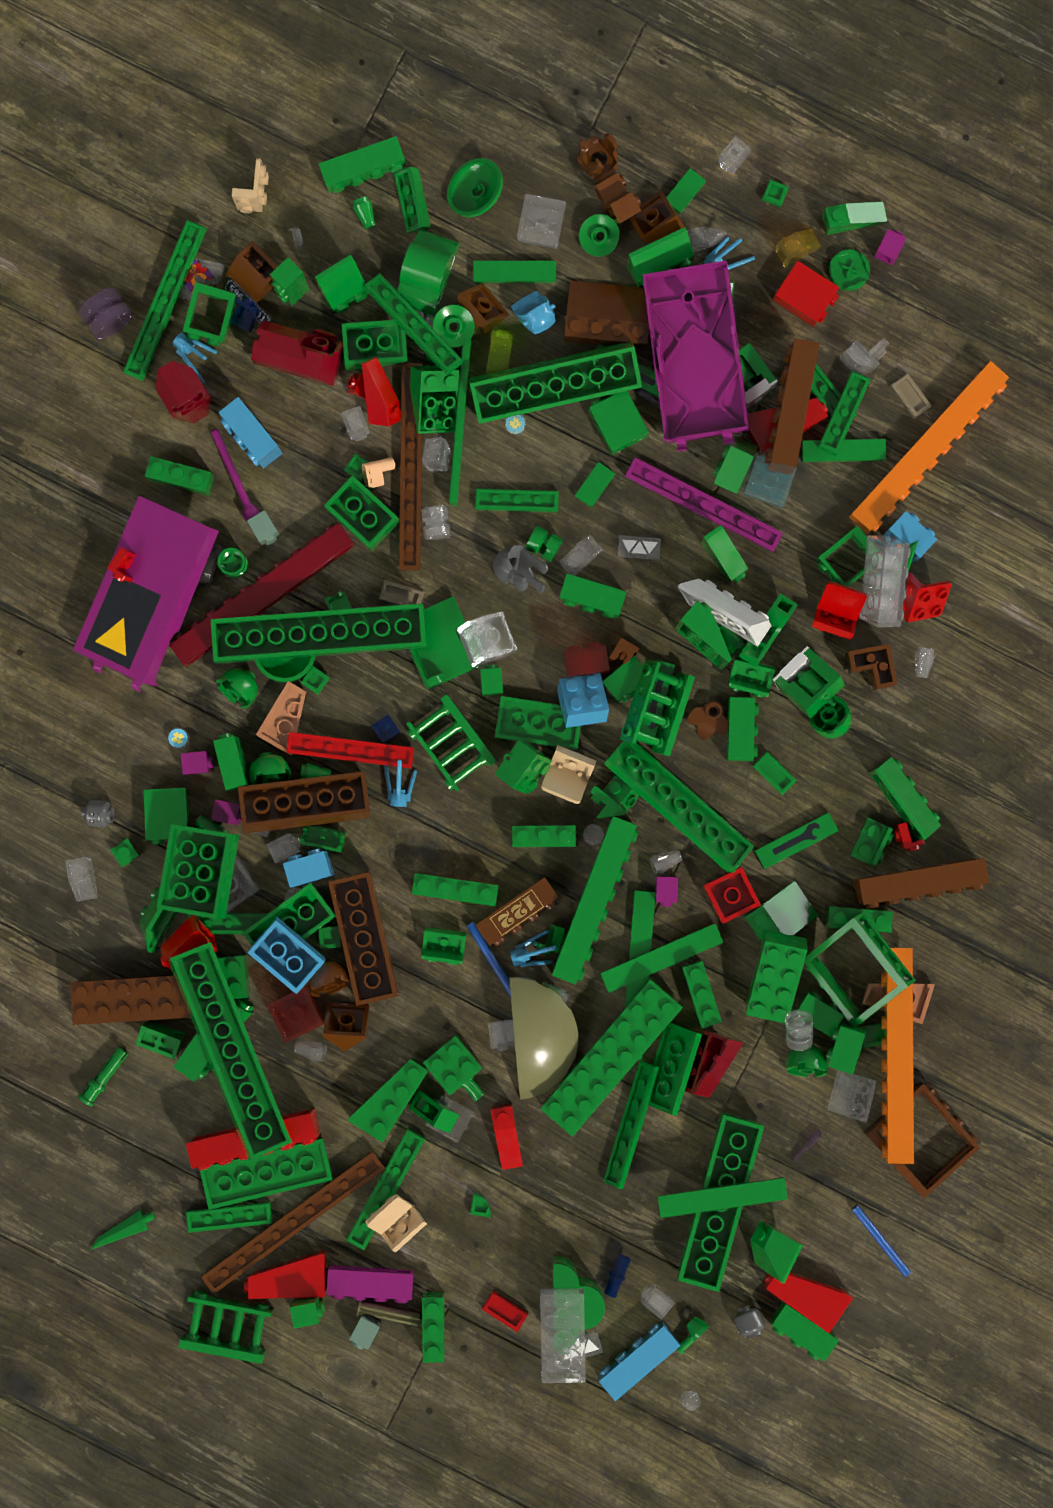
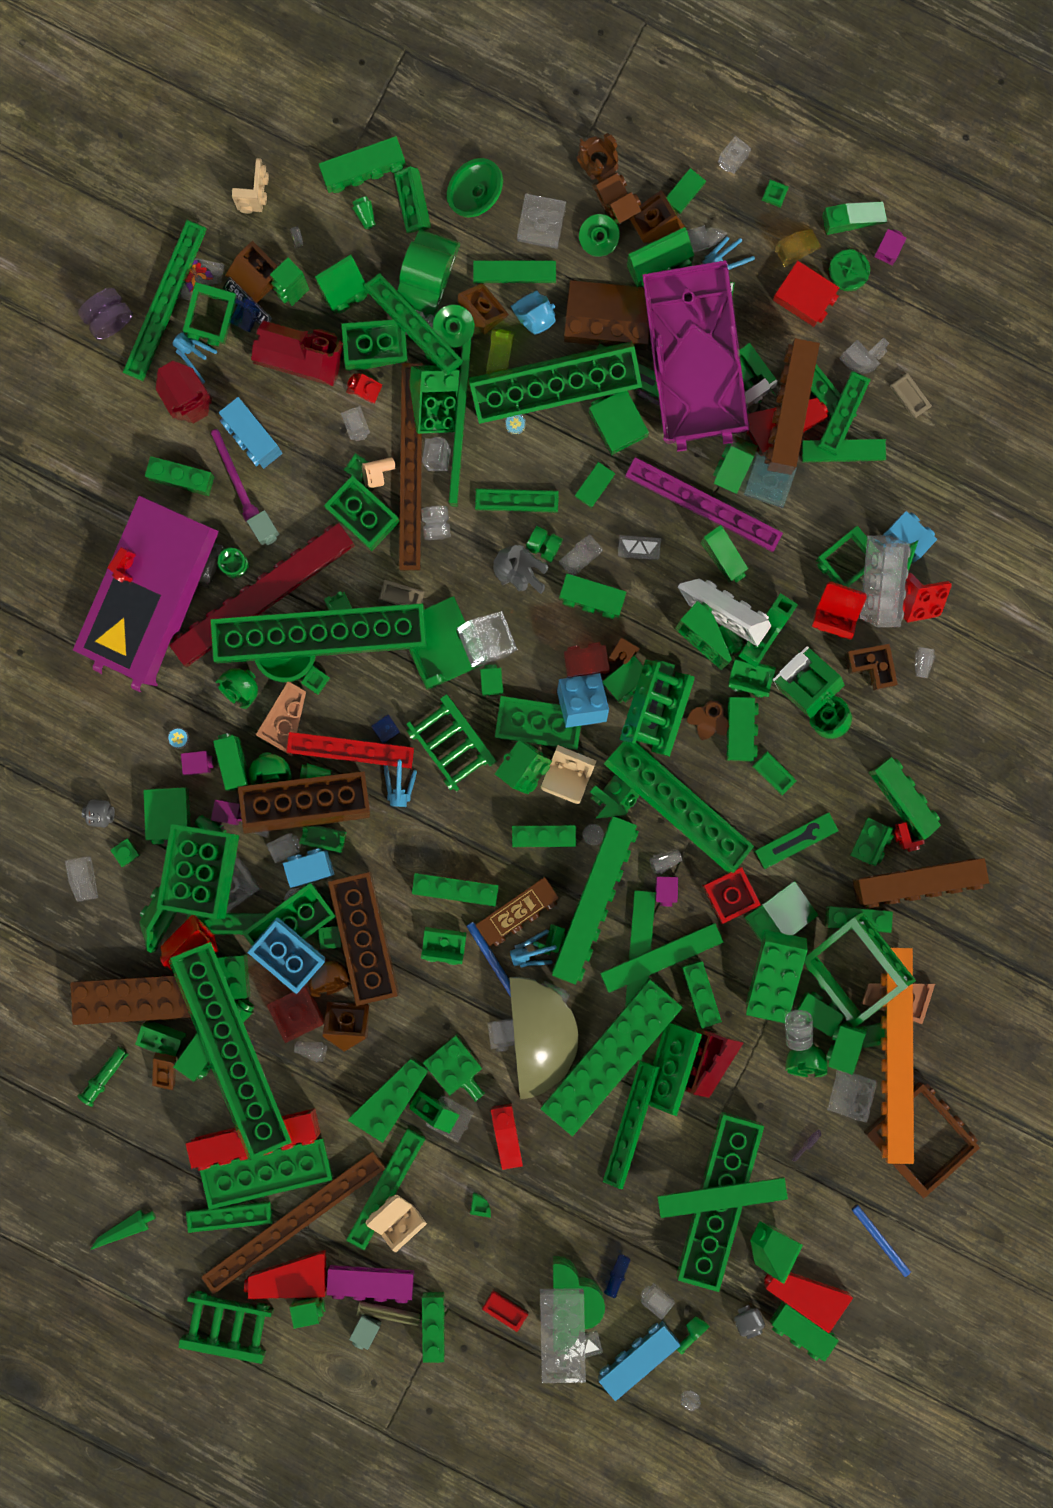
red slope [362,357,401,427] -> none
orange brick [849,361,1009,533] -> none
none -> reddish brown plate [152,1052,176,1090]

